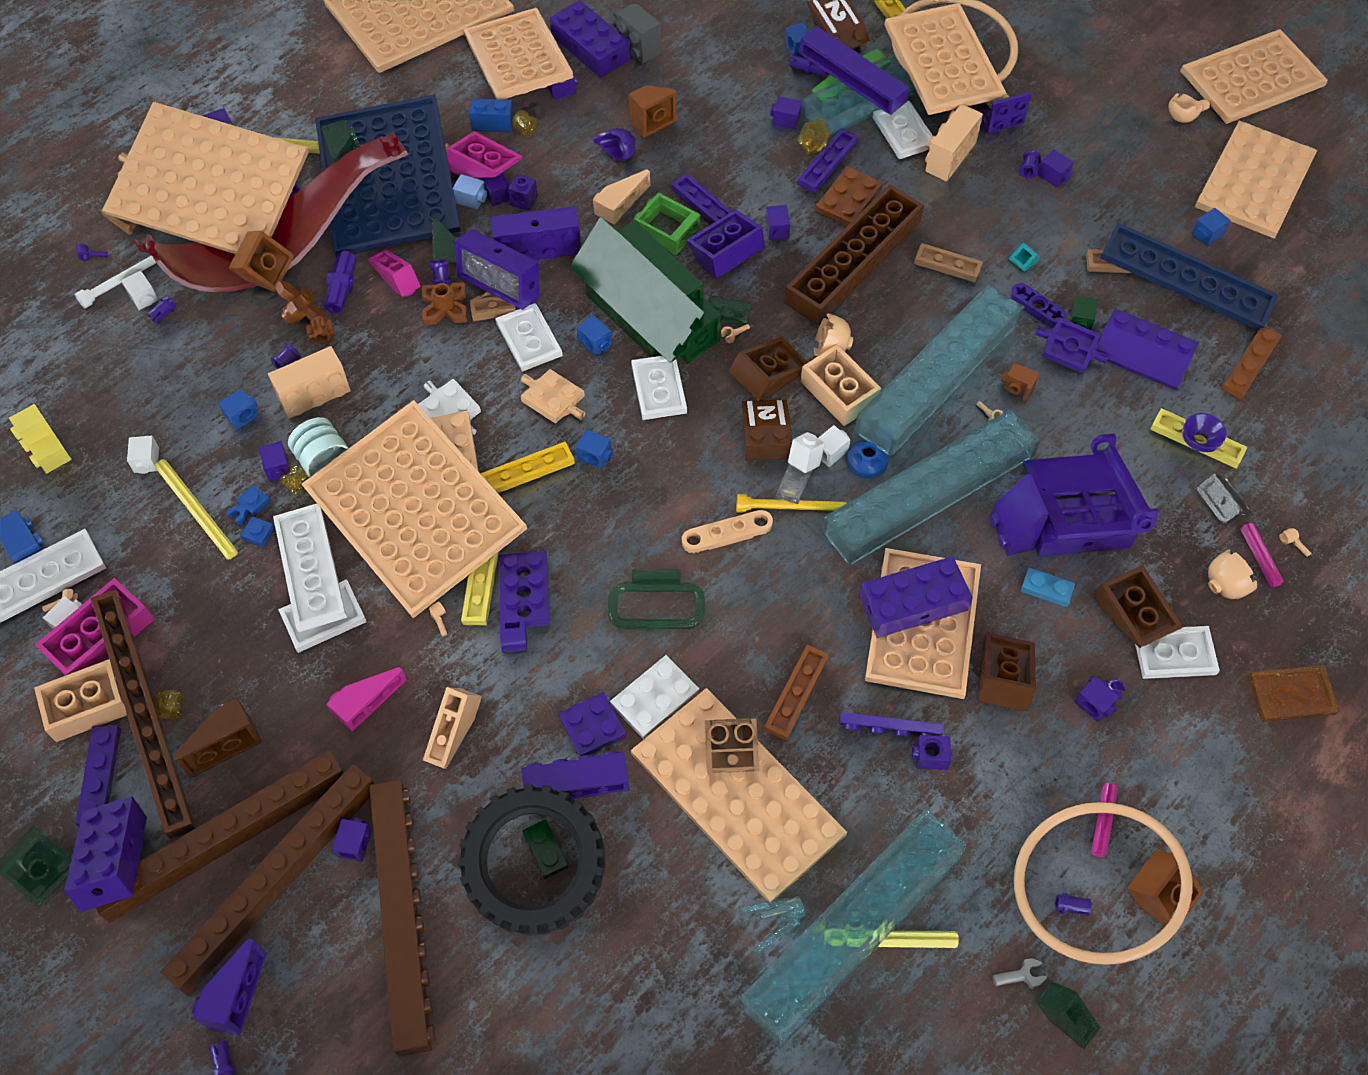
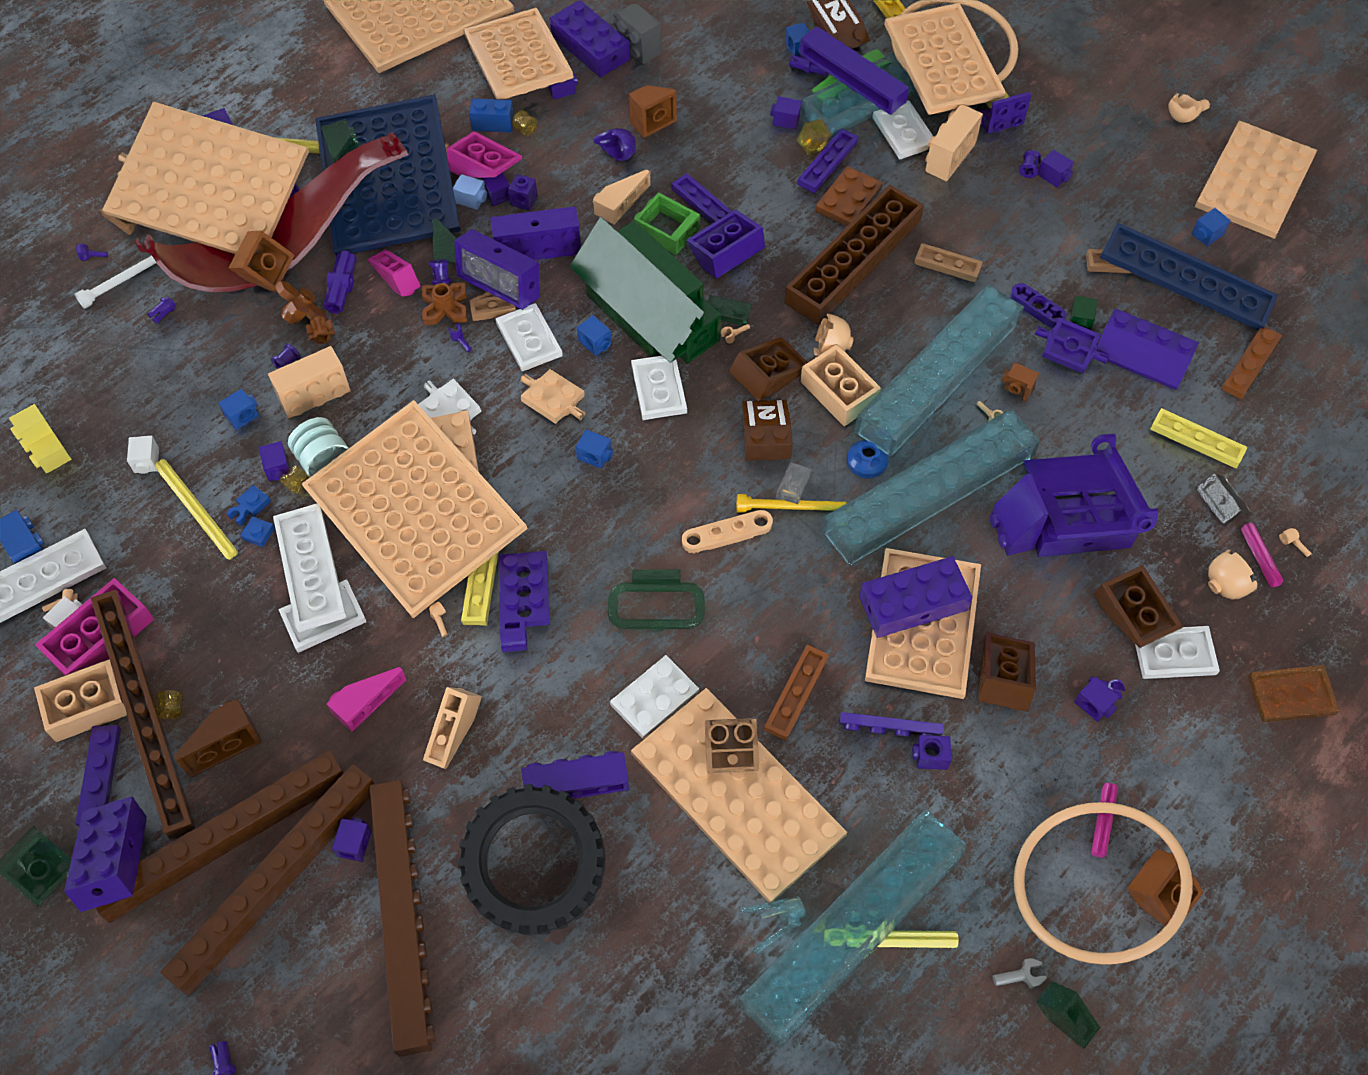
white brick [121,270,159,310] -> none
dark purple slope [192,939,267,1036] -> none
yellow plate [480,441,575,493] -> none
dark green plate [522,819,569,879] -> none
dark purple plate [558,692,626,757] -> none
dark purple brick [765,205,790,240] -> none
white brick [788,432,825,473] -> none
white brick [818,425,850,467] -> none
teal slope [1008,243,1041,272] -> none
dark azure plate [1020,568,1075,607] -> none
dark purple pin [1055,892,1092,916] -> none
light nougat plate [1181,29,1328,124] -> none
dark purple piece [1182,413,1227,452] -> none
none -> dark purple hand [448,324,472,352]

